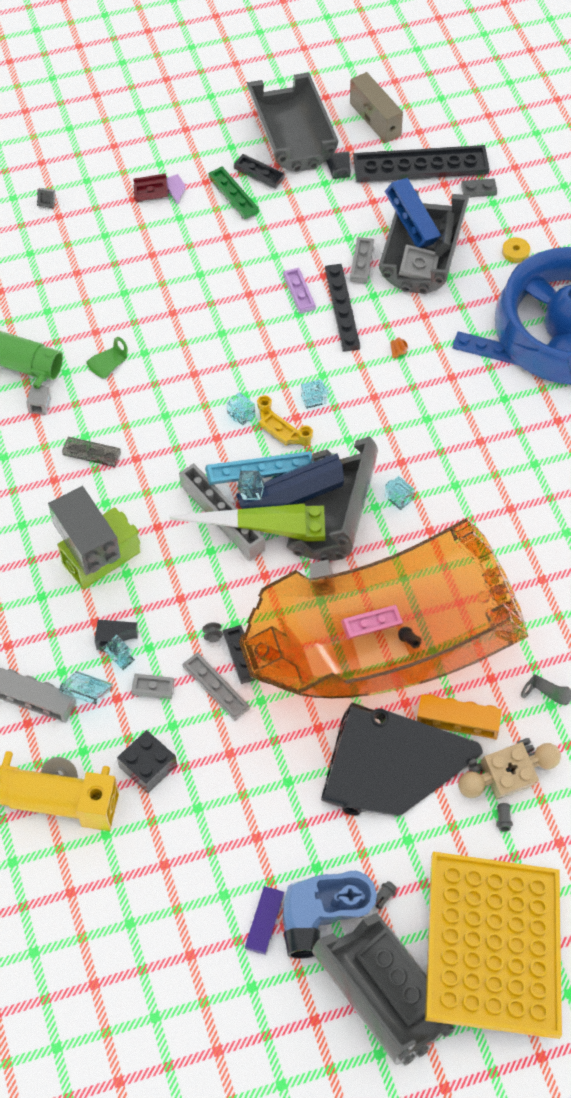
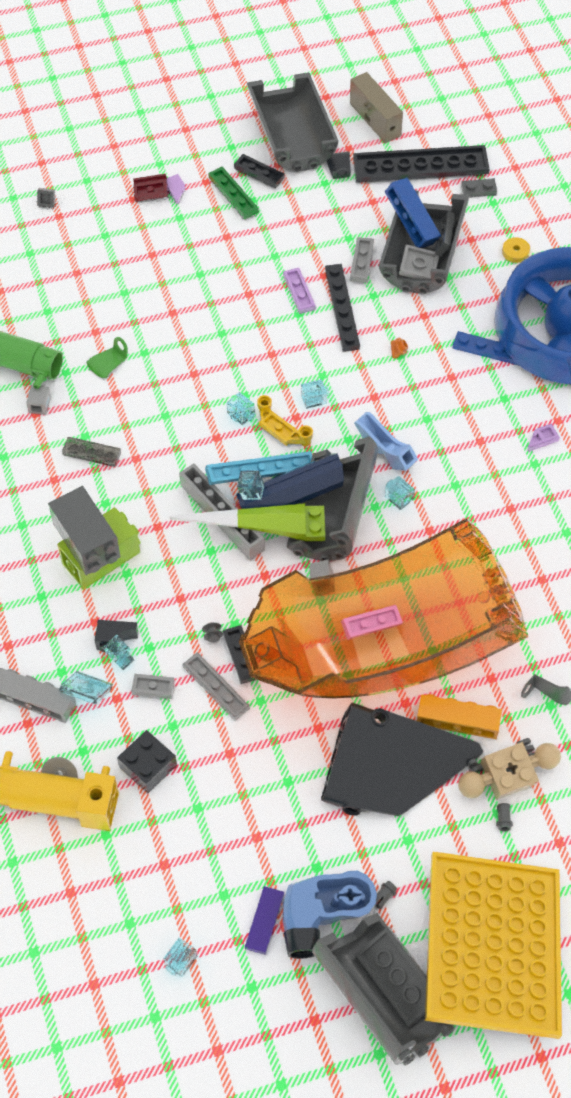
black pin [398,627,422,648] -> none
none -> clear light blue brick [163,938,198,977]
none -> light blue arch [354,412,418,471]
none -> lavender tile [527,423,560,452]

